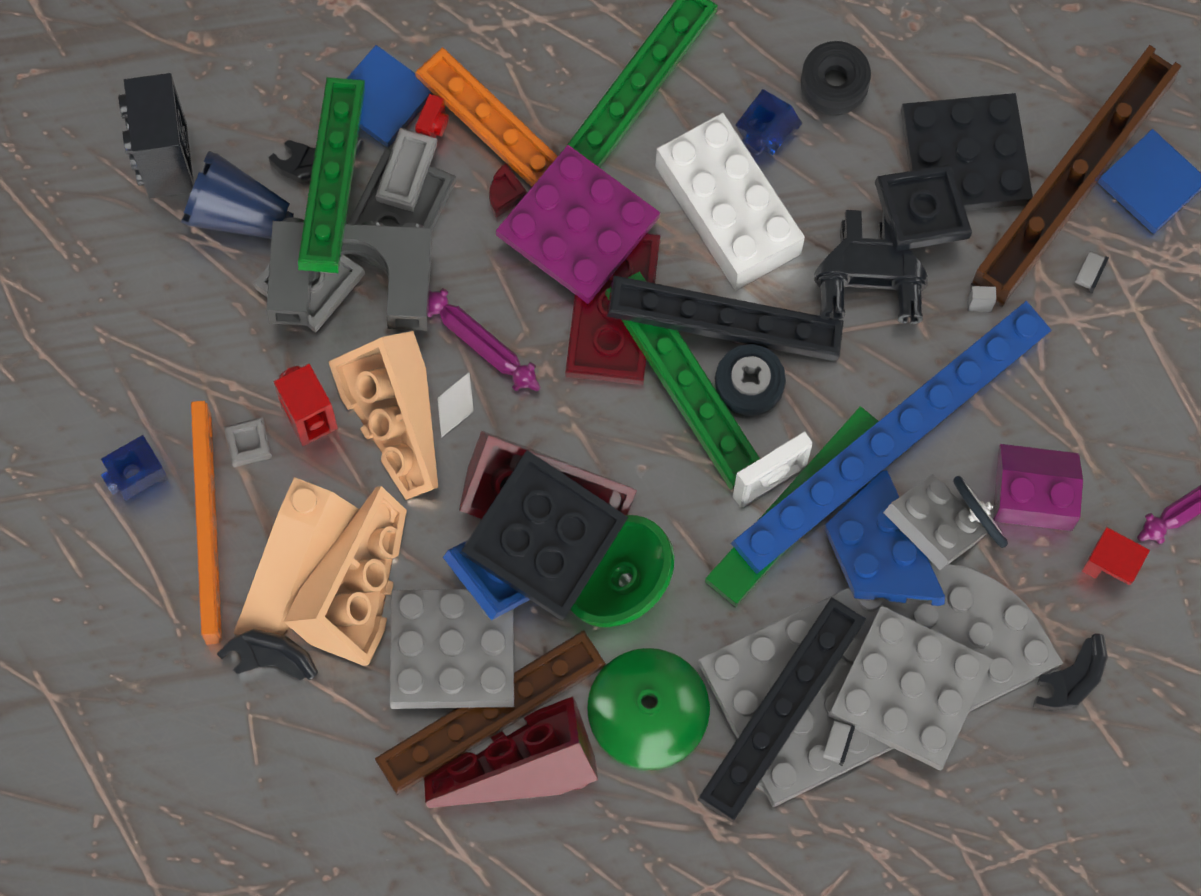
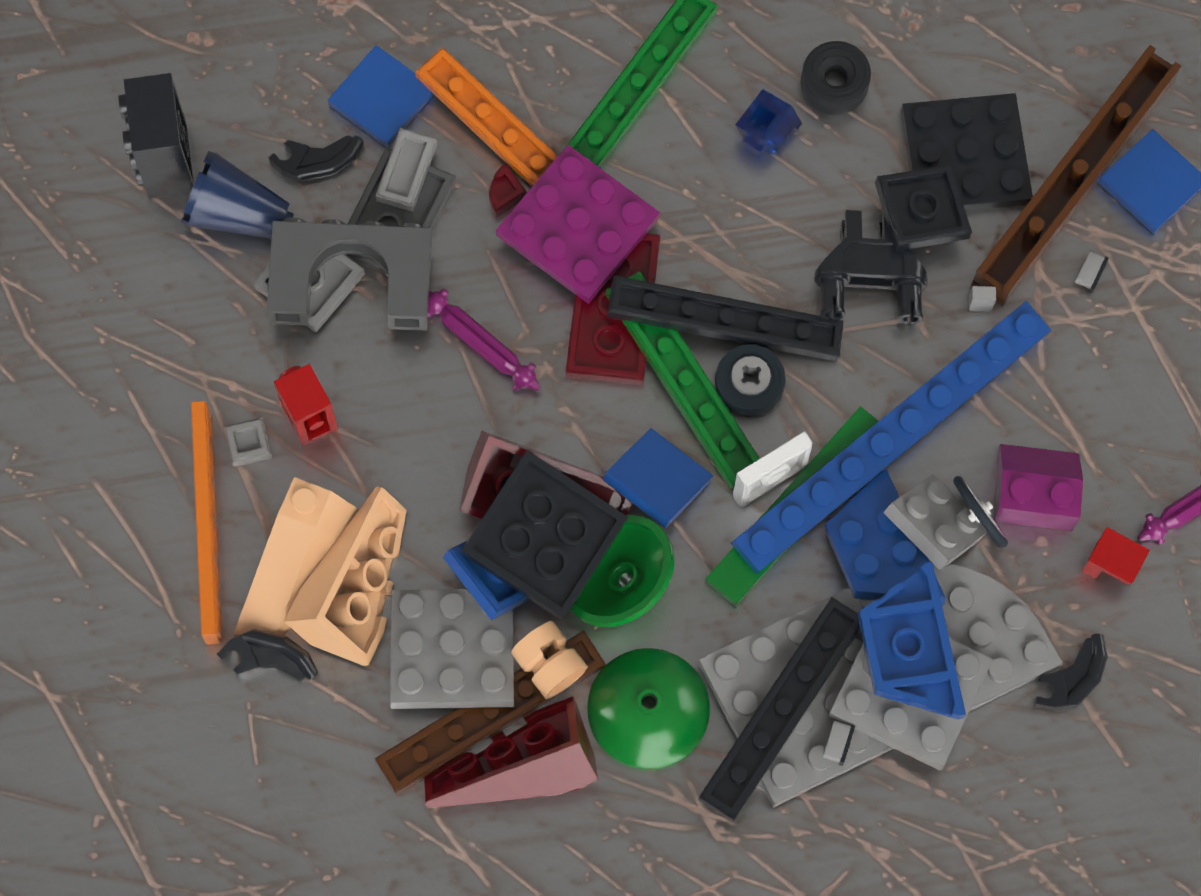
clear blue brick [101,435,168,501] -> none
green tile [298,77,365,273] -> none
light nougat wedge [328,331,438,500] -> none
red plate [415,94,449,138] -> none
white sticker [437,372,474,438] -> none
white brick [655,113,805,291] -> none
none -> light nougat wheel [511,621,588,699]
none -> blue tile [603,428,714,529]
none -> blue wing [857,562,966,720]

